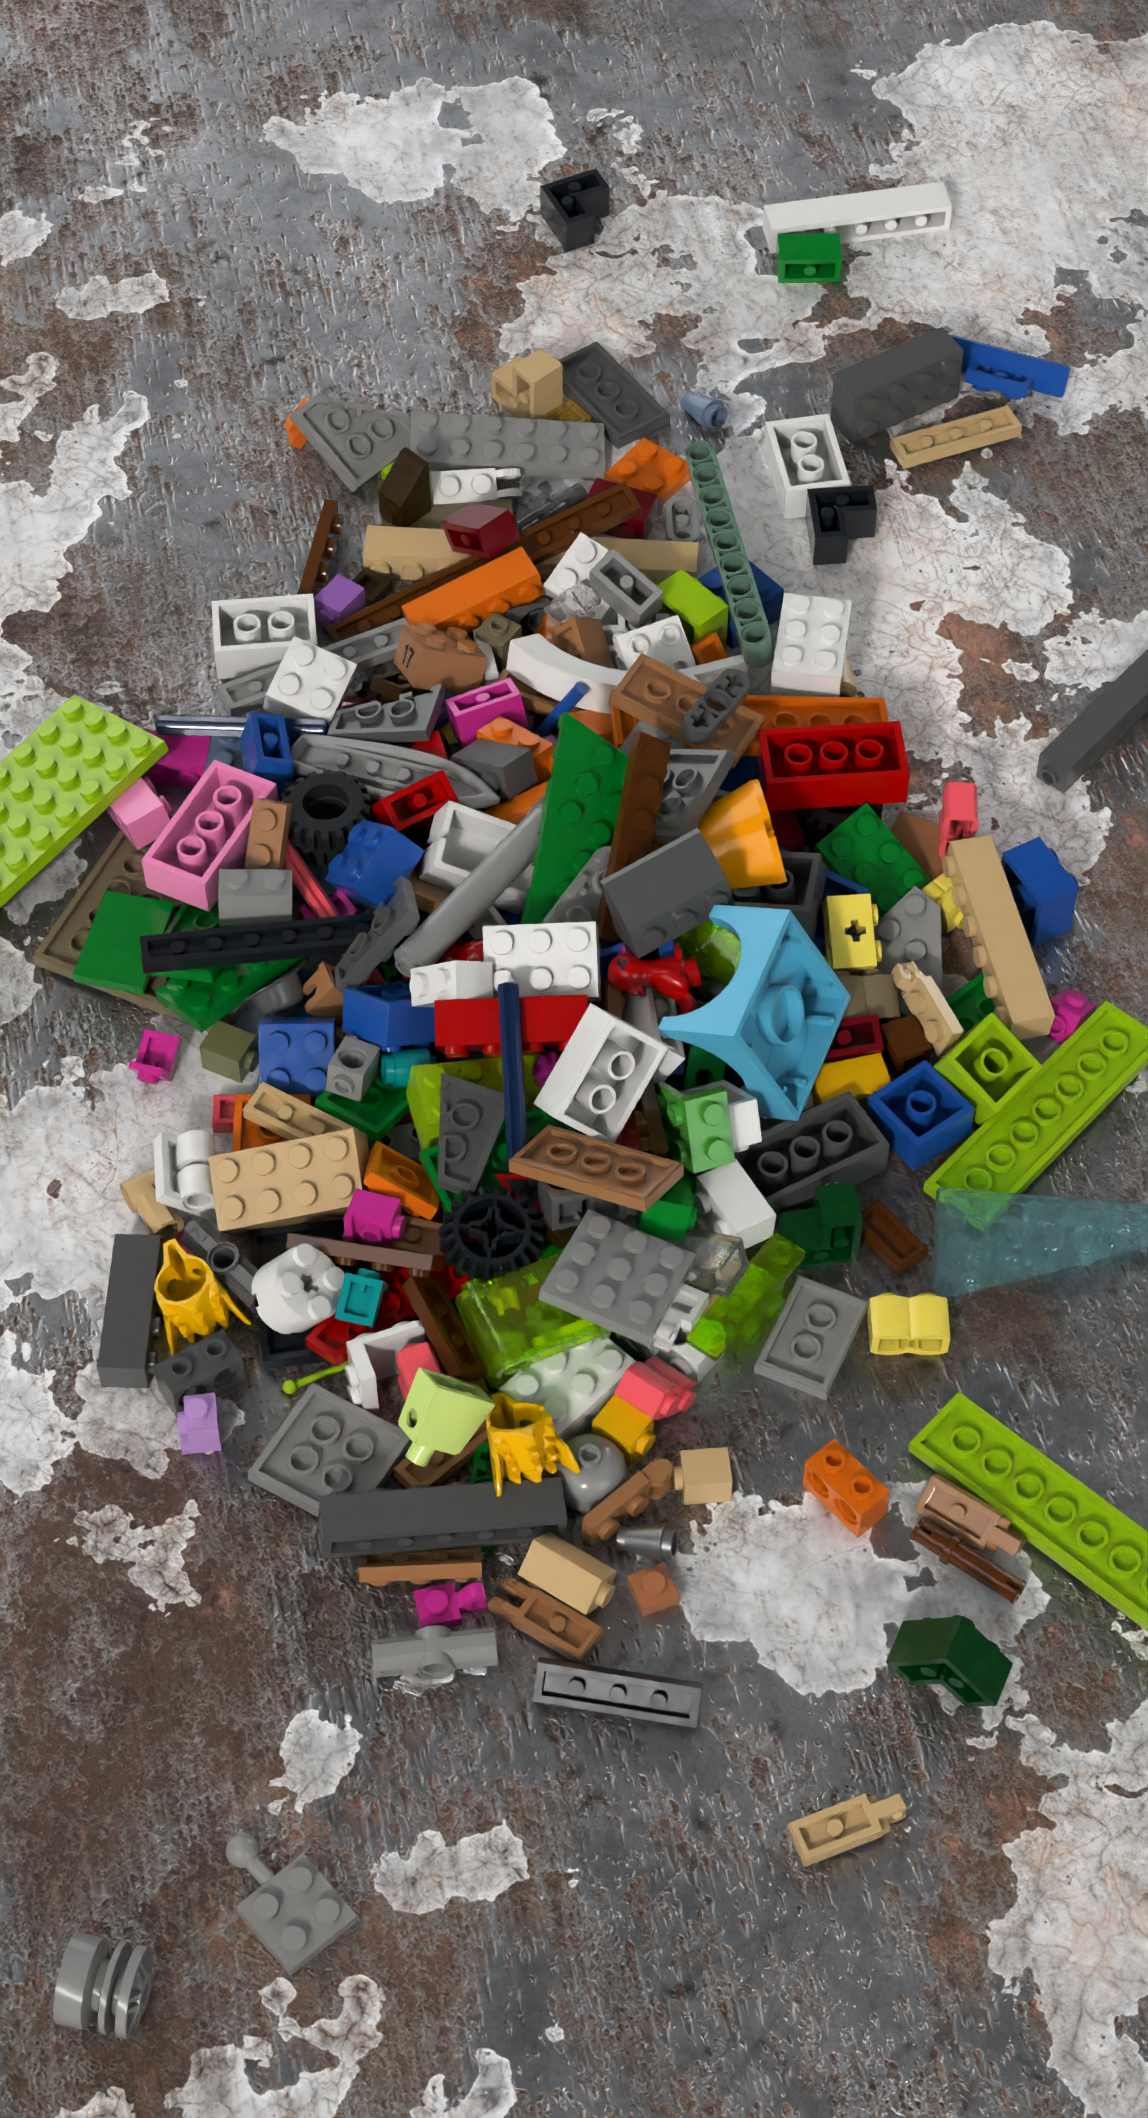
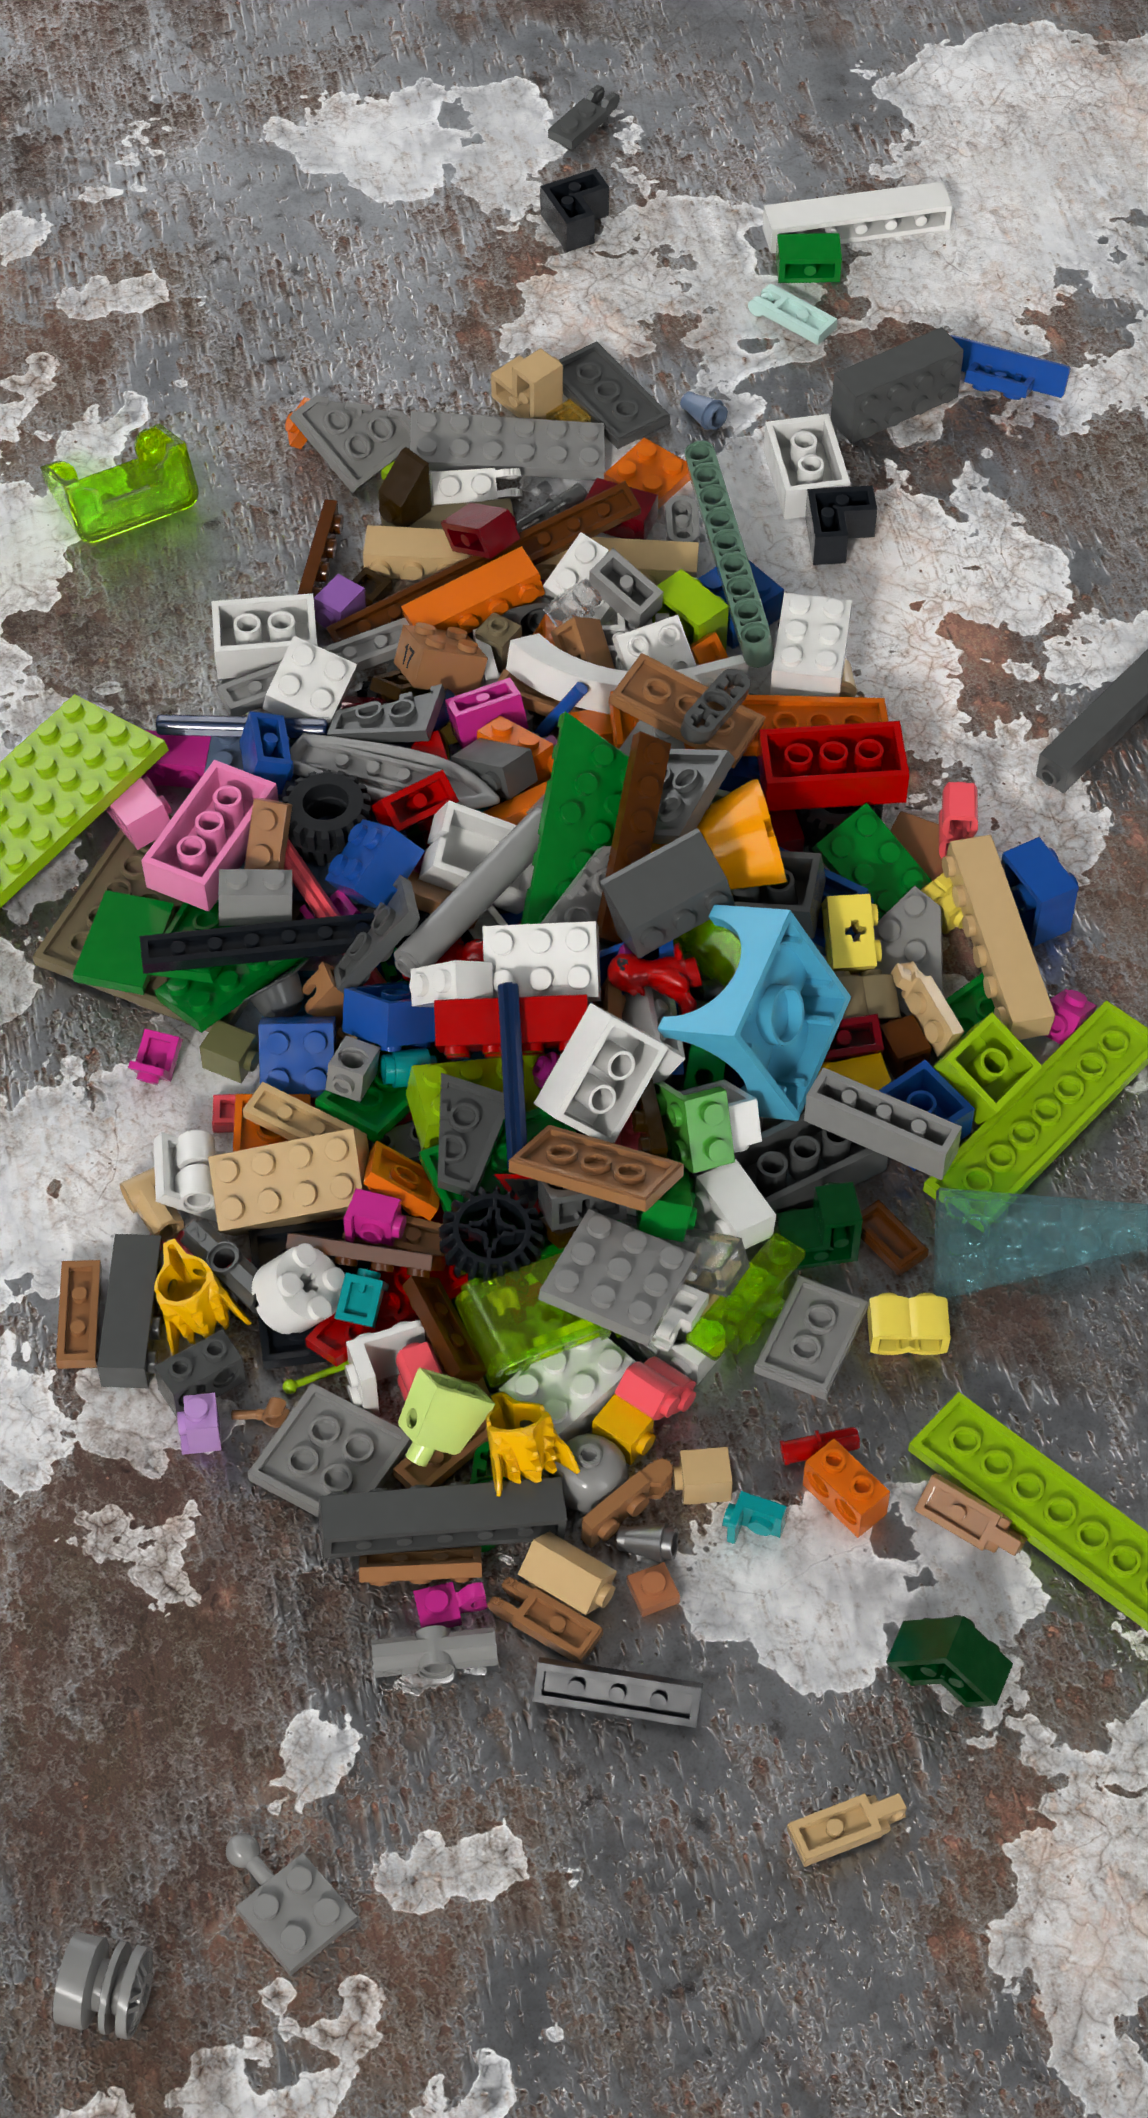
tan plate [890,405,1022,469] -> none
reddish brown pin [910,1517,1027,1605] -> none
none -> clear neon green windscreen [40,424,199,543]
none -> medium nougat plate [56,1260,102,1369]
none -> medium nougat hand [231,1397,290,1428]
none -> dark grey hinge [548,85,620,150]
none -> teal bracket [722,1491,787,1544]
none -> light aqua plate [748,284,838,345]
none -> red axle [780,1427,860,1466]
none -> light grey brick [804,1067,962,1180]

